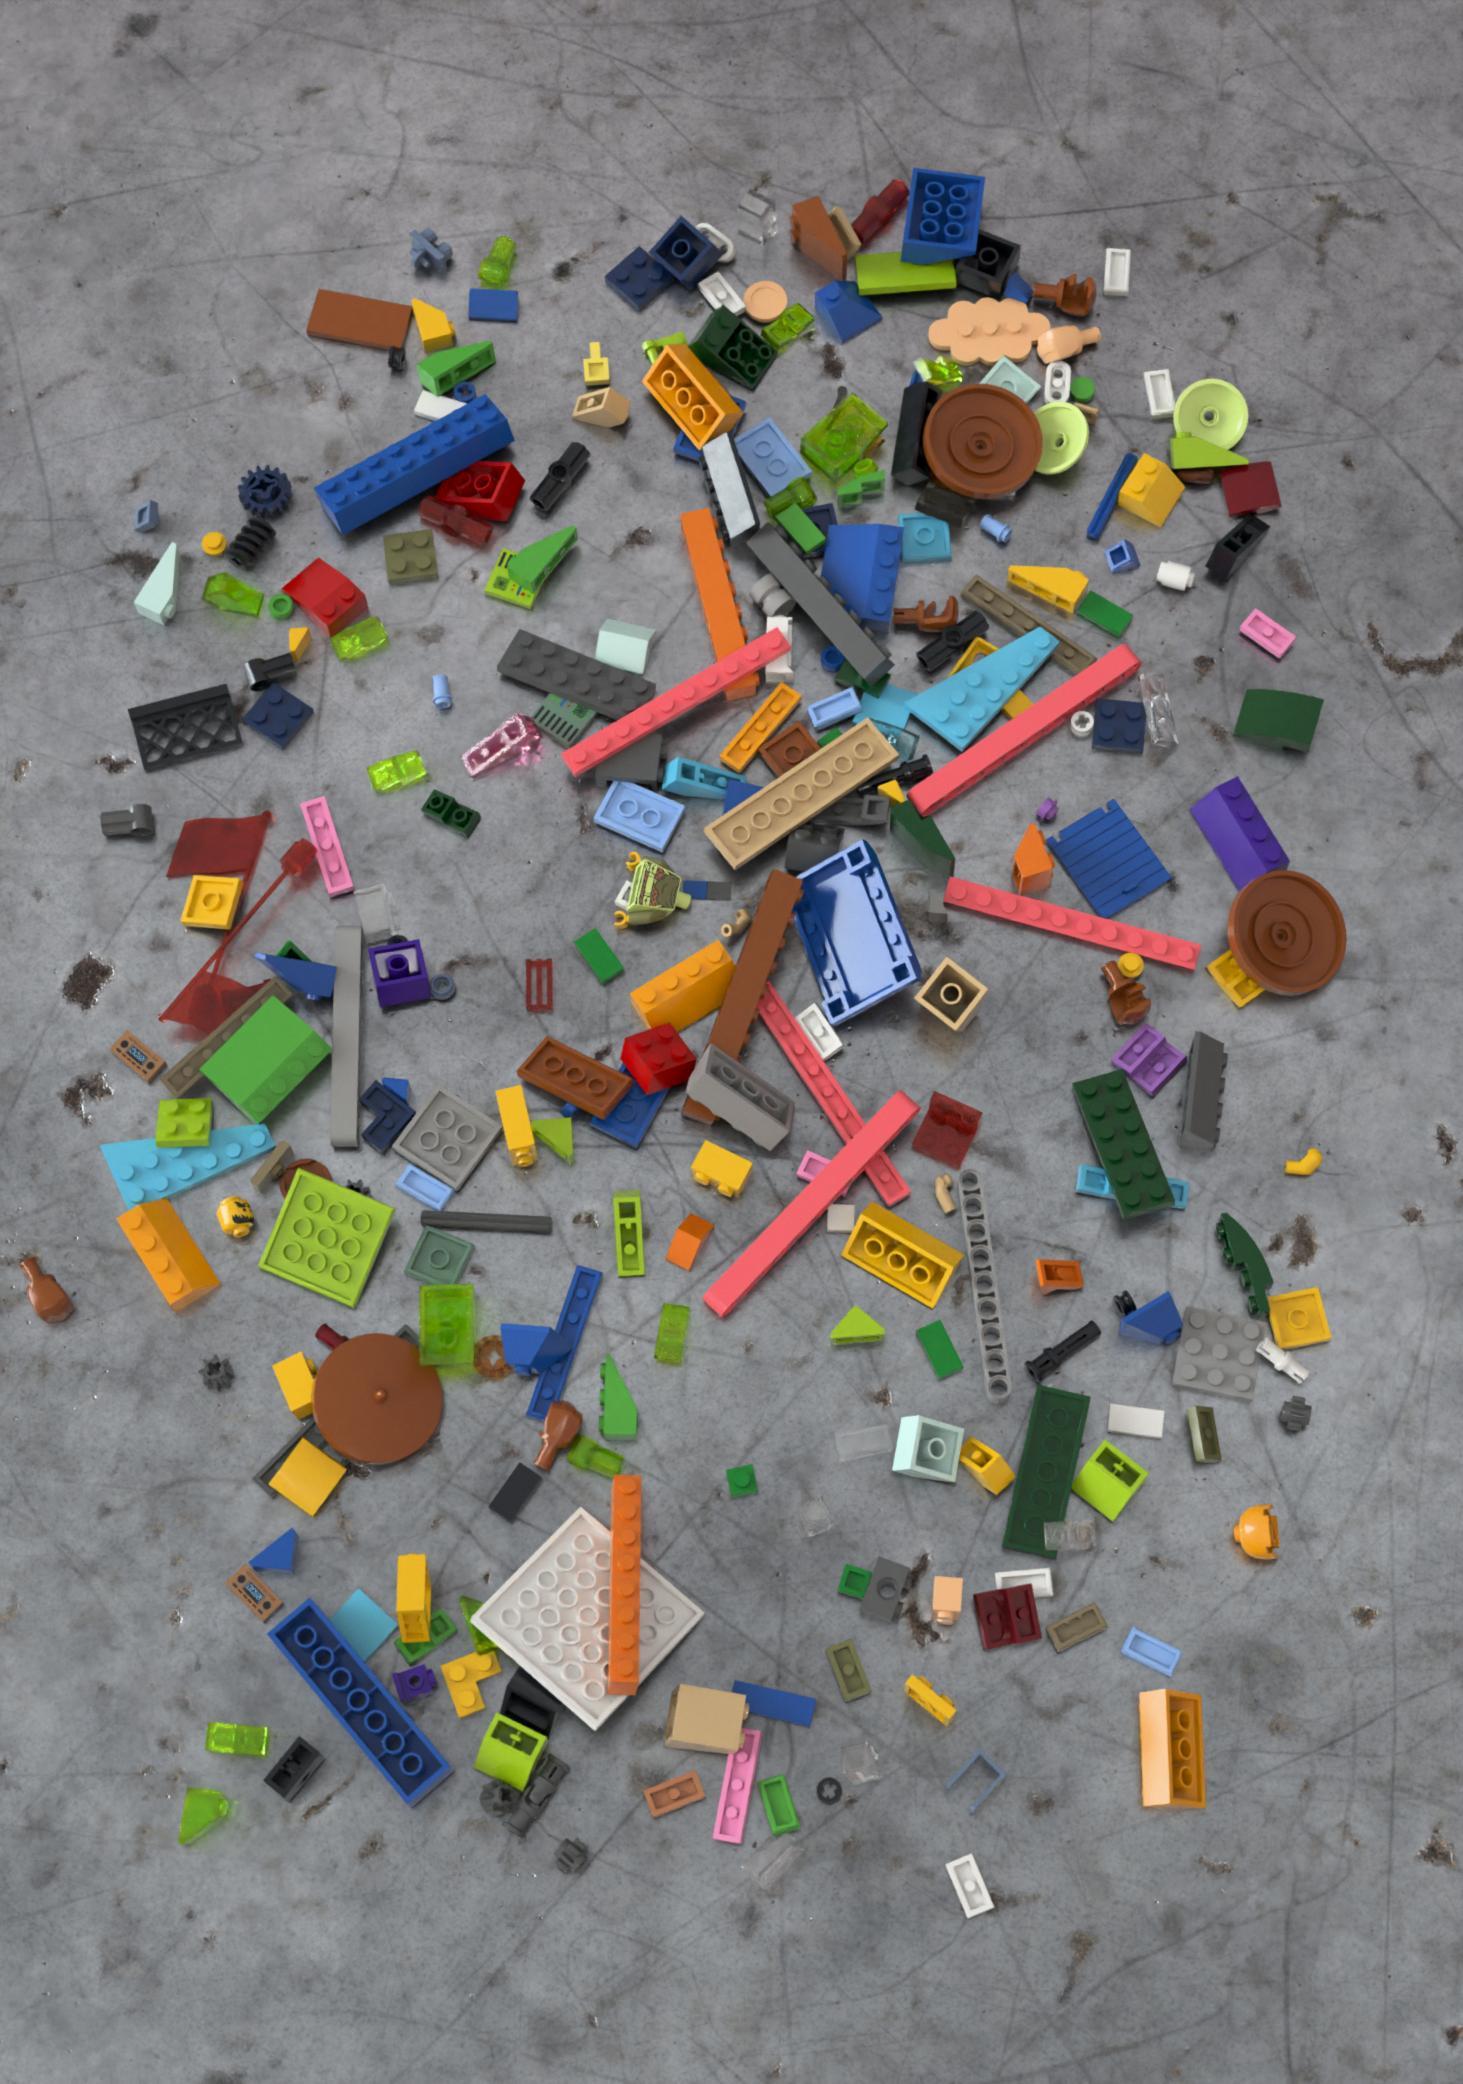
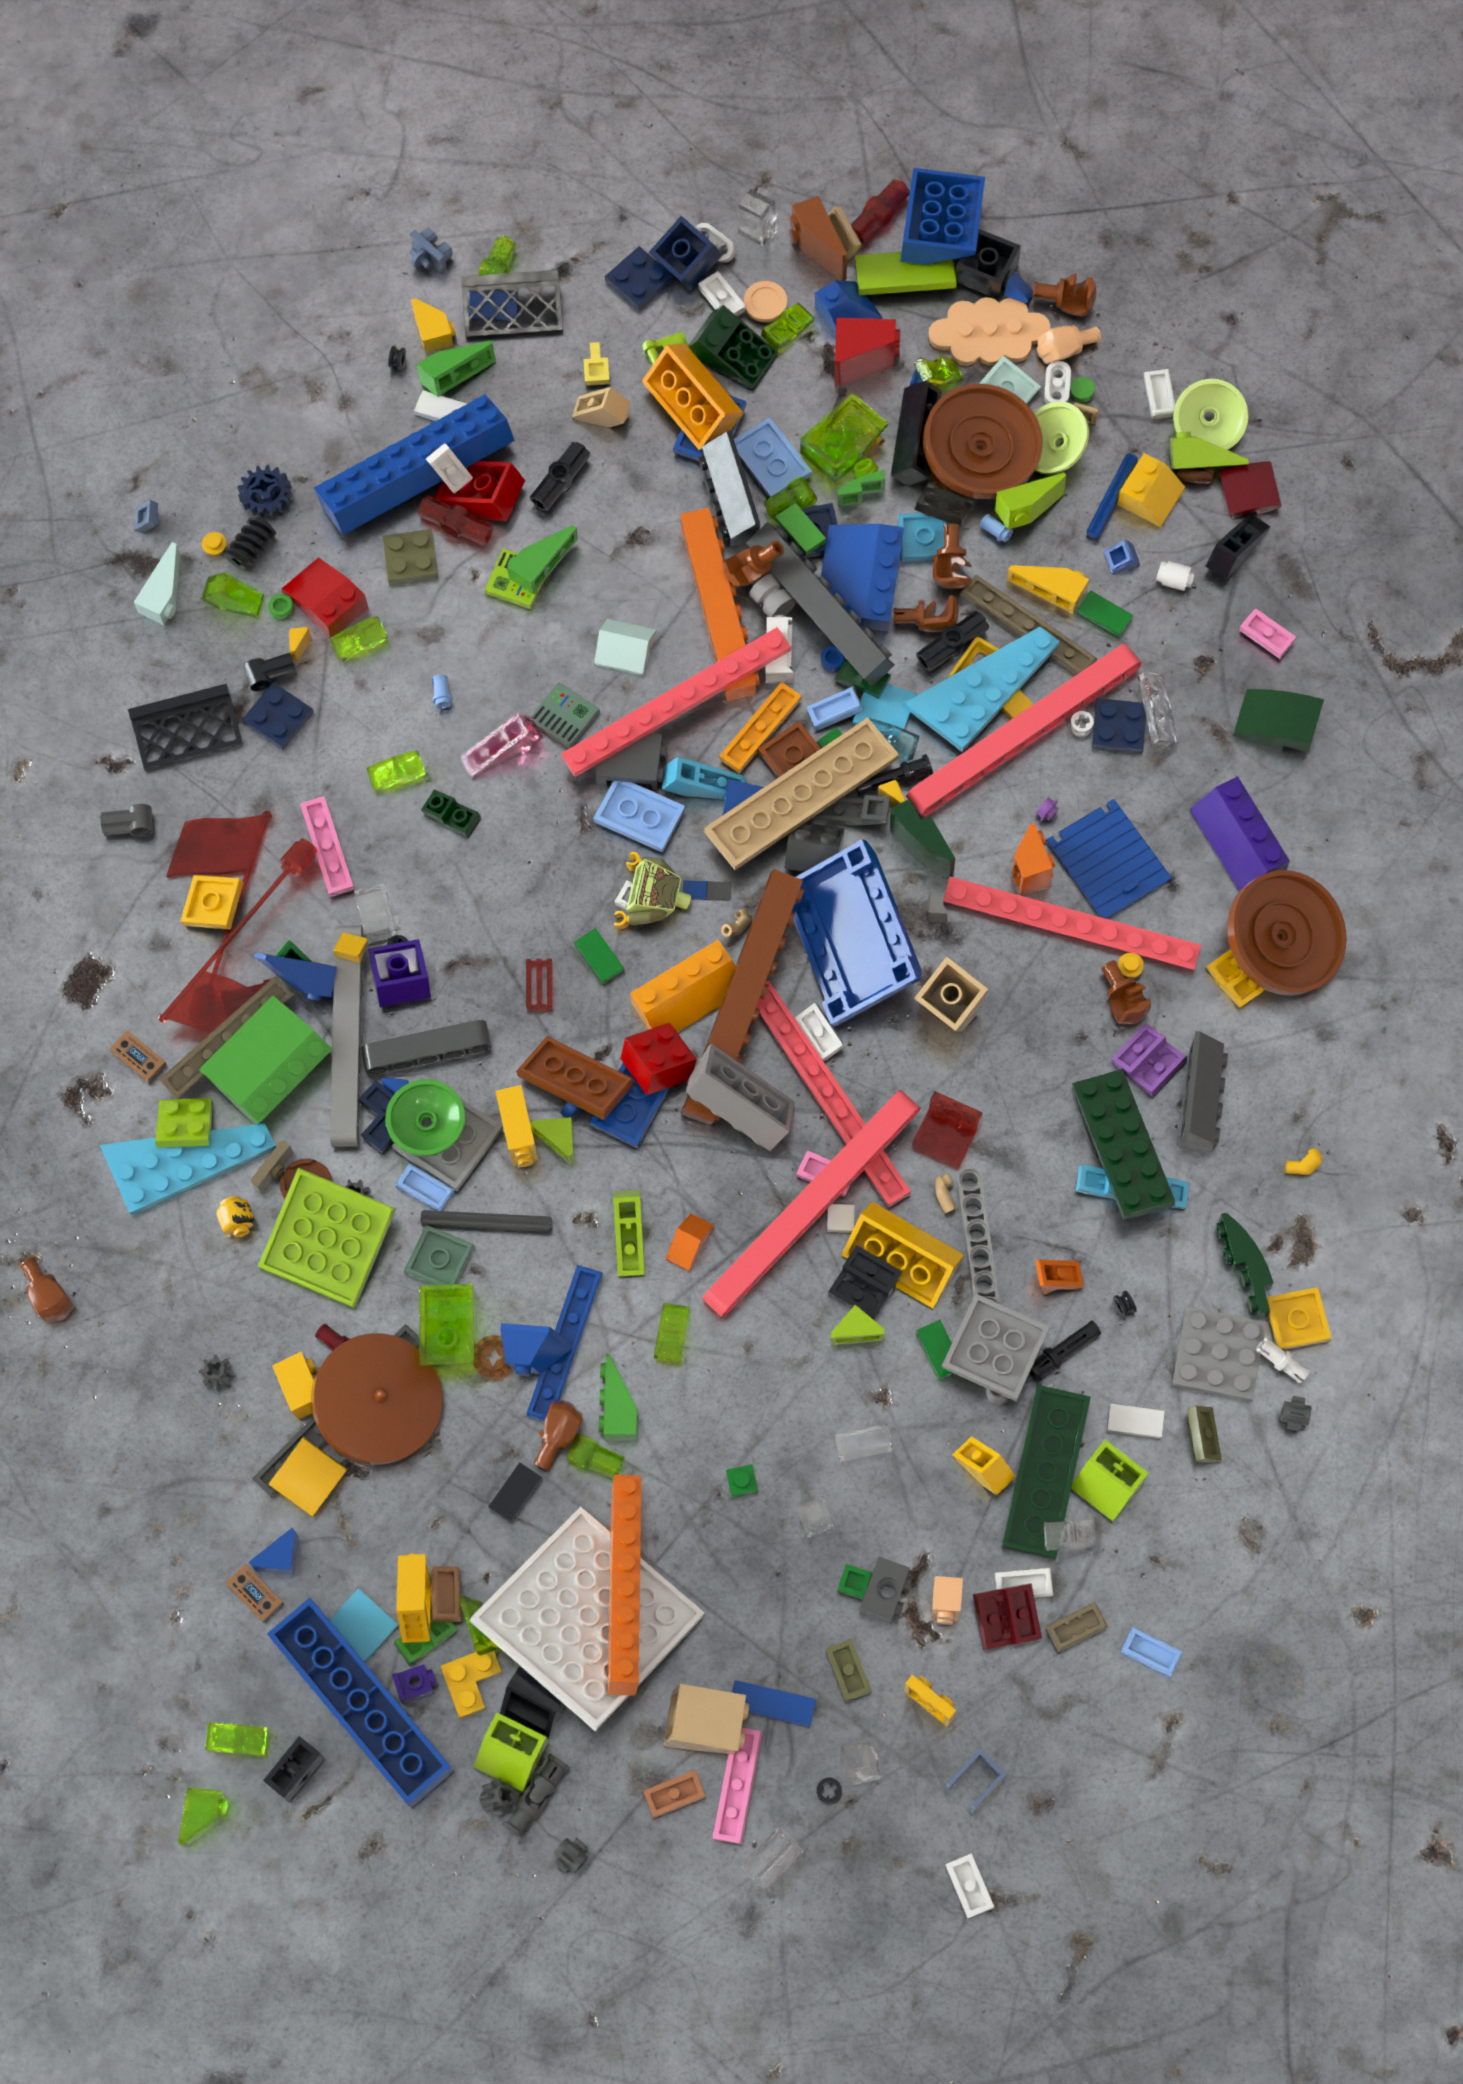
light orange slope [116,1198,221,1313] -> none
dark orange tile [306,289,413,350] -> none
sand blue plate [429,974,455,1000] -> none
blue bush [454,382,477,404] -> none
dark grey plate [497,629,656,720] -> none
yellow brick [691,1140,753,1198] -> none
bright green tile [757,1774,801,1837] -> none
light aqua slope [892,1415,964,1482] -> none
white tile [1103,248,1131,296] -> none
blue slope [1118,1291,1183,1345] -> none
light orange slope [1139,1689,1206,1809] -> none
light orange cylinder [1234,1503,1279,1560] -> none
none -> yellow slope [334,932,368,963]
none -> dark grey beam [361,1020,491,1075]
none -> bright green dish [385,1079,465,1157]
none -> white plate [426,443,473,493]
none -> medium nougat tile [431,1566,461,1622]
none -> fence [460,270,563,337]
none -> dark orange piece [723,540,784,586]
none -> black slope [828,1245,902,1321]
none -> red slope [835,318,901,386]
none -> dark orange piece [933,524,972,589]
none -> light grey plate [942,1293,1050,1402]
none -> lime slope [995,473,1066,530]

